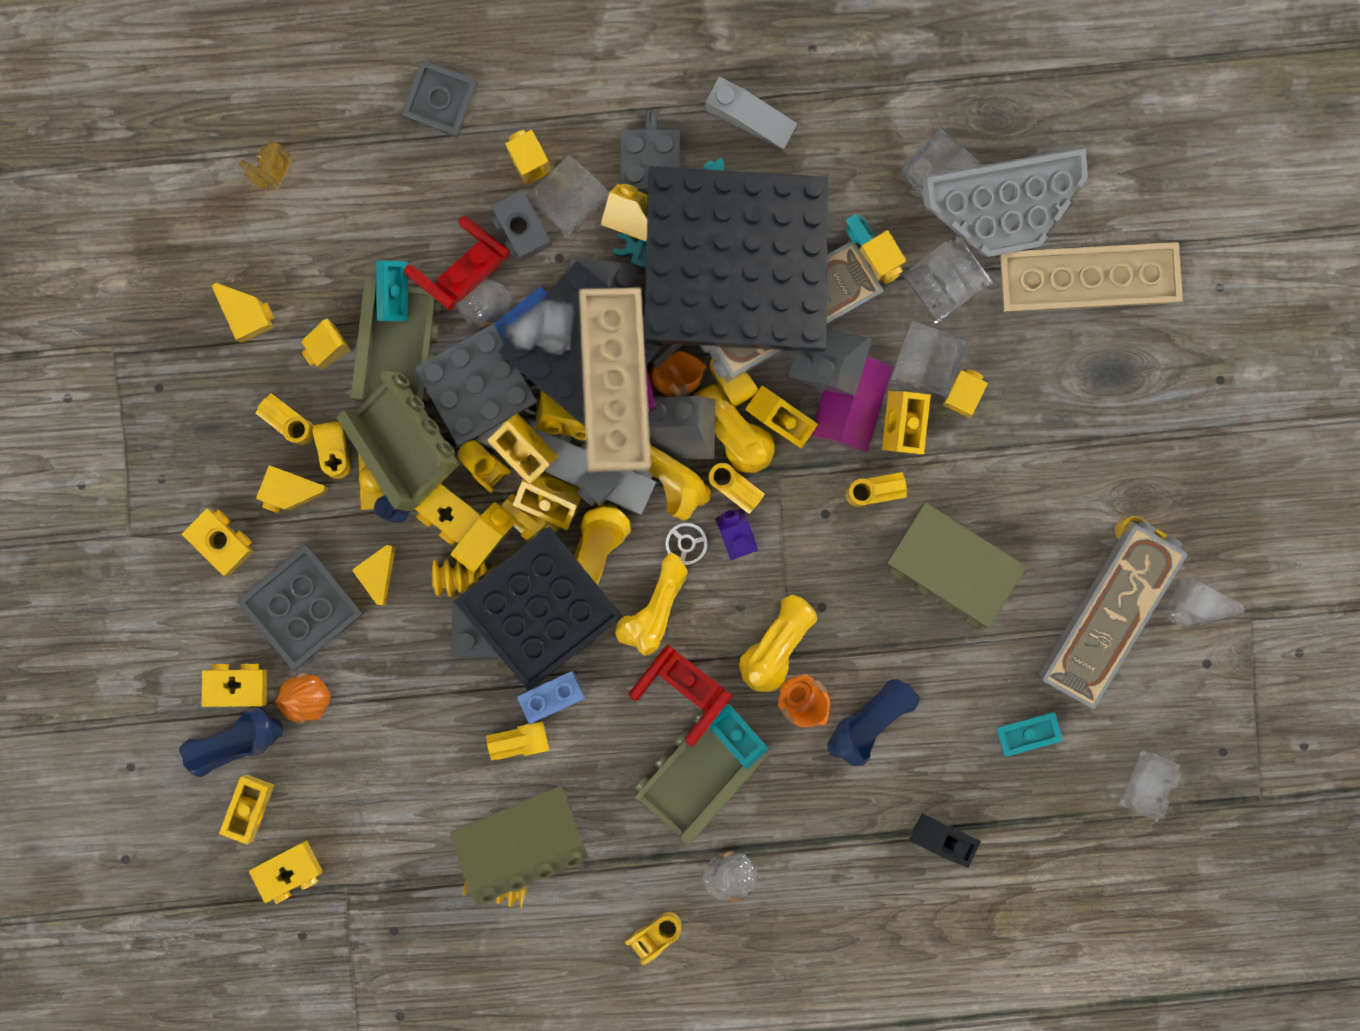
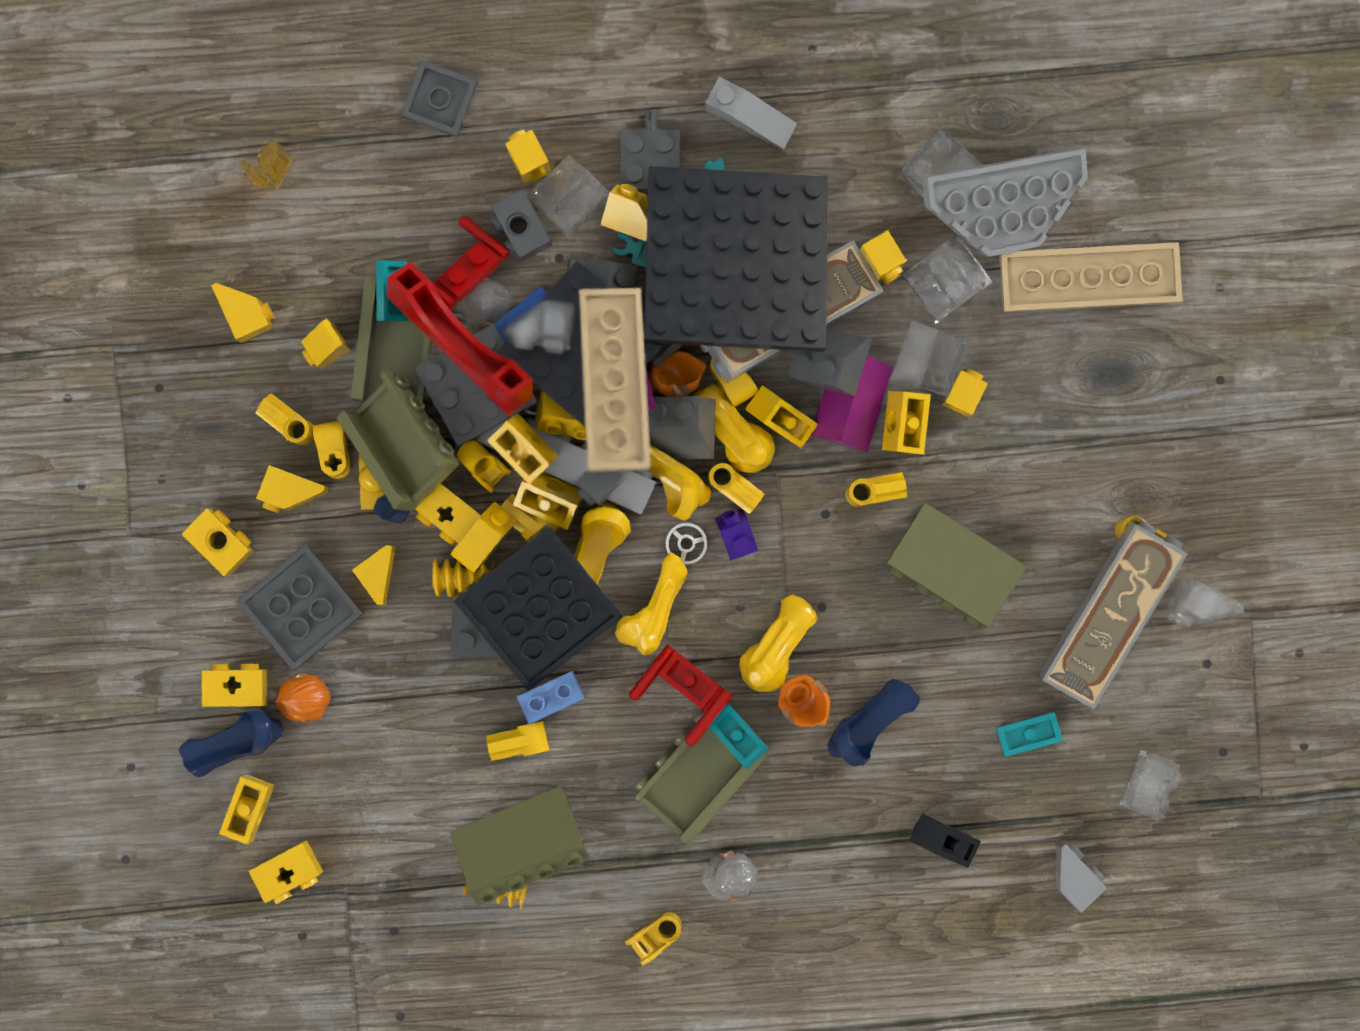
teal plate [845,214,876,246] -> none
none -> red arch [387,262,533,416]
none -> light grey slope [1055,841,1107,913]

